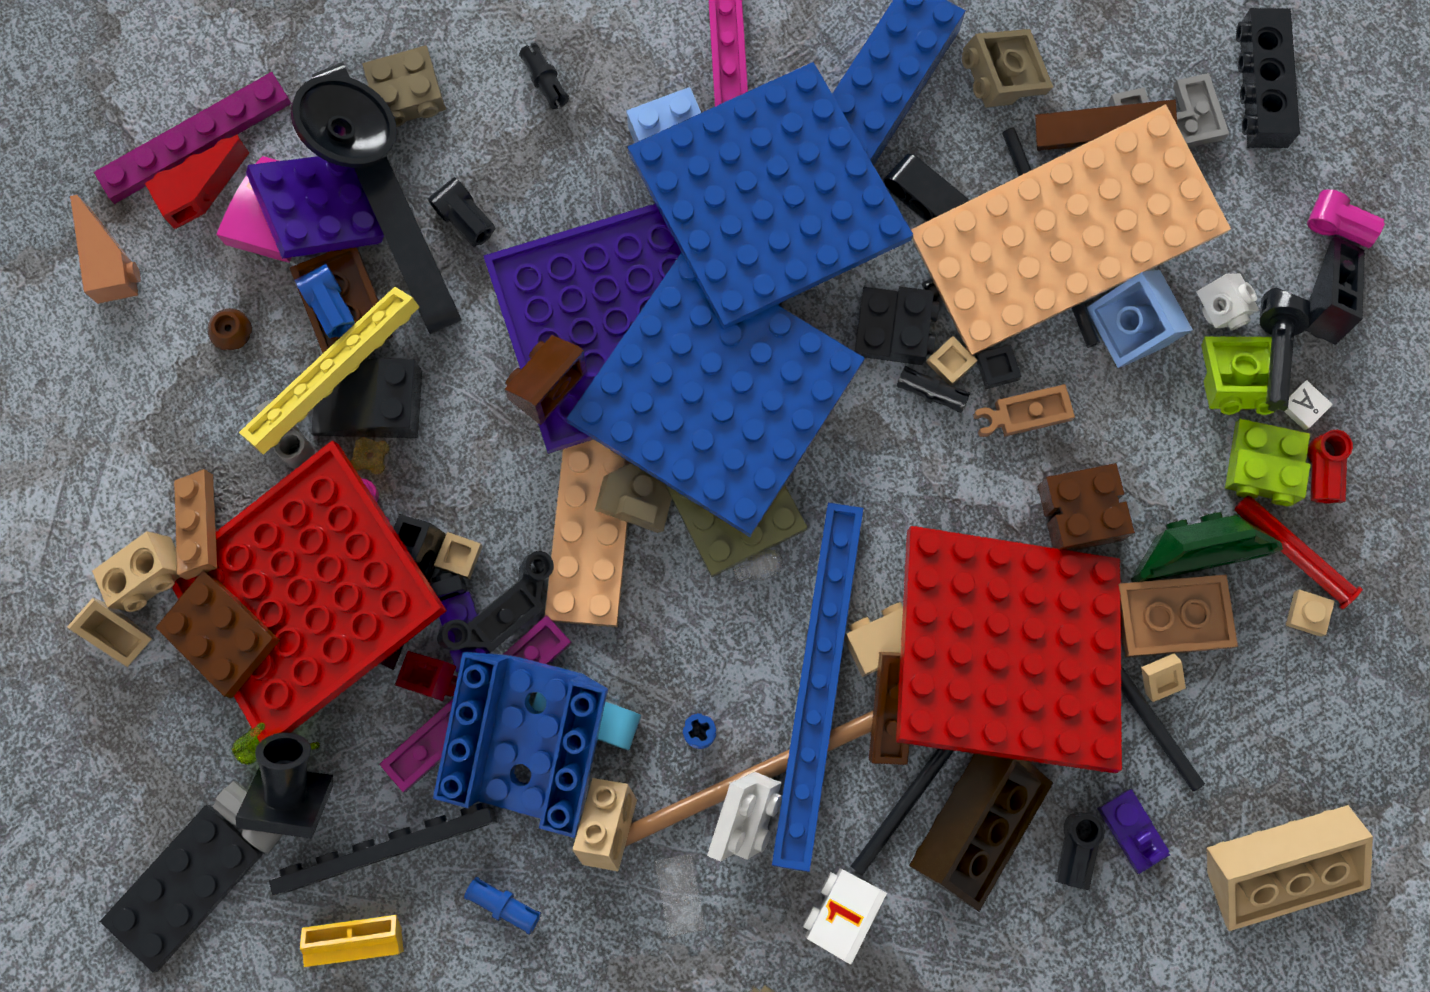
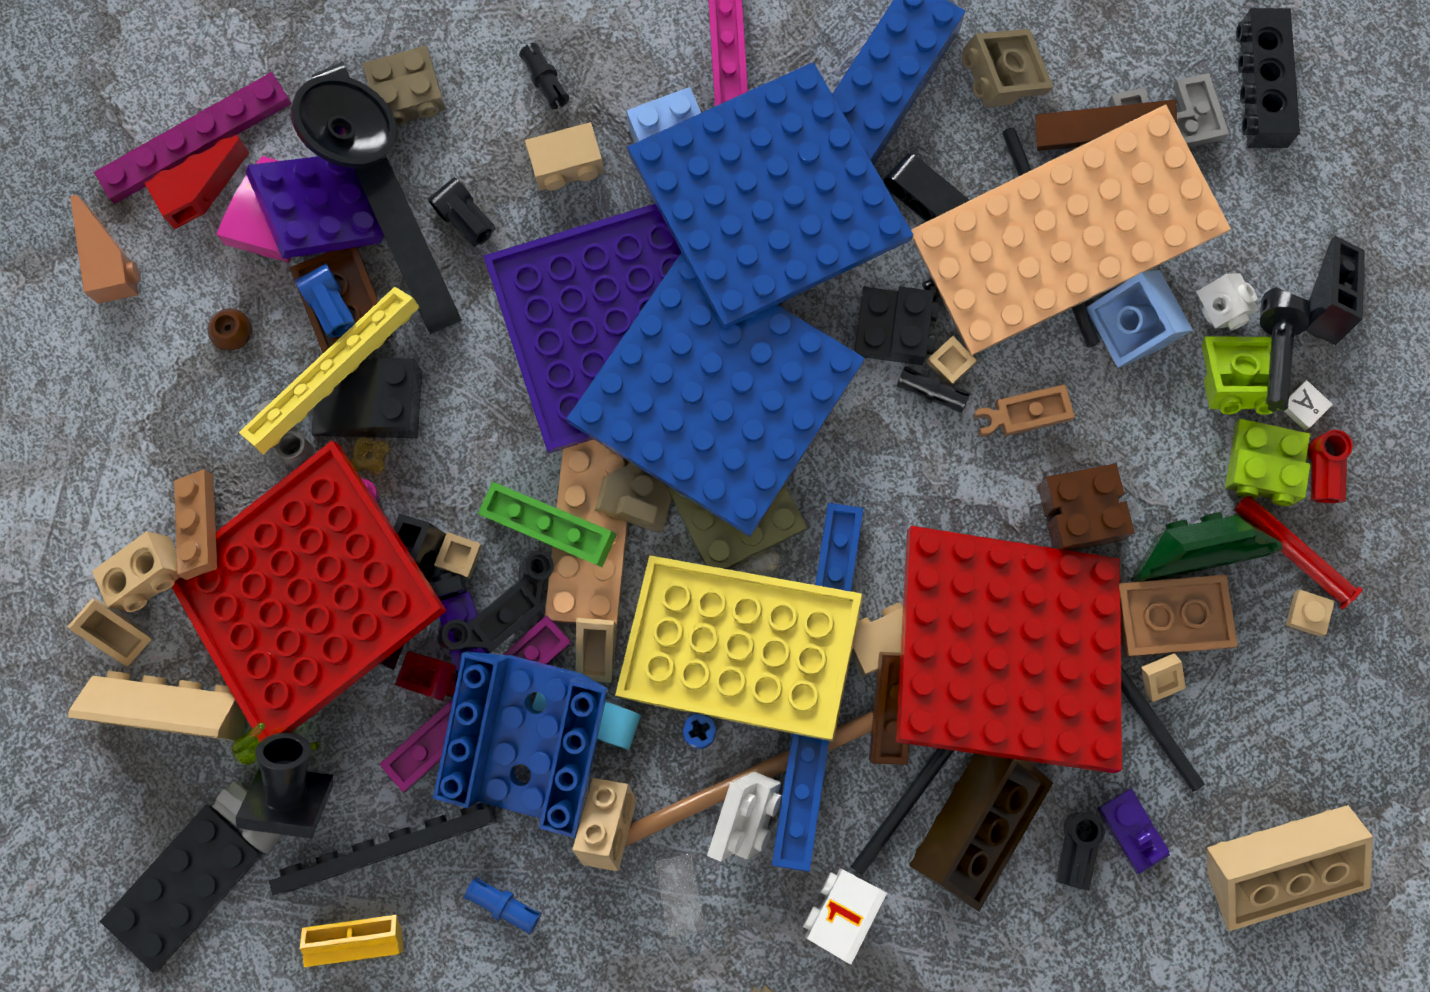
reddish brown plate [155,570,280,698] -> none
reddish brown slope [504,335,587,425] -> none
black plate [975,344,1022,389] -> none
dark pink piece [1307,189,1385,248] -> none
none -> tan slope [68,671,245,742]
none -> bright green plate [478,481,617,567]
none -> tan brick [525,122,604,191]
none -> tan slope [576,618,618,683]
none -> light yellow plate [615,555,863,742]

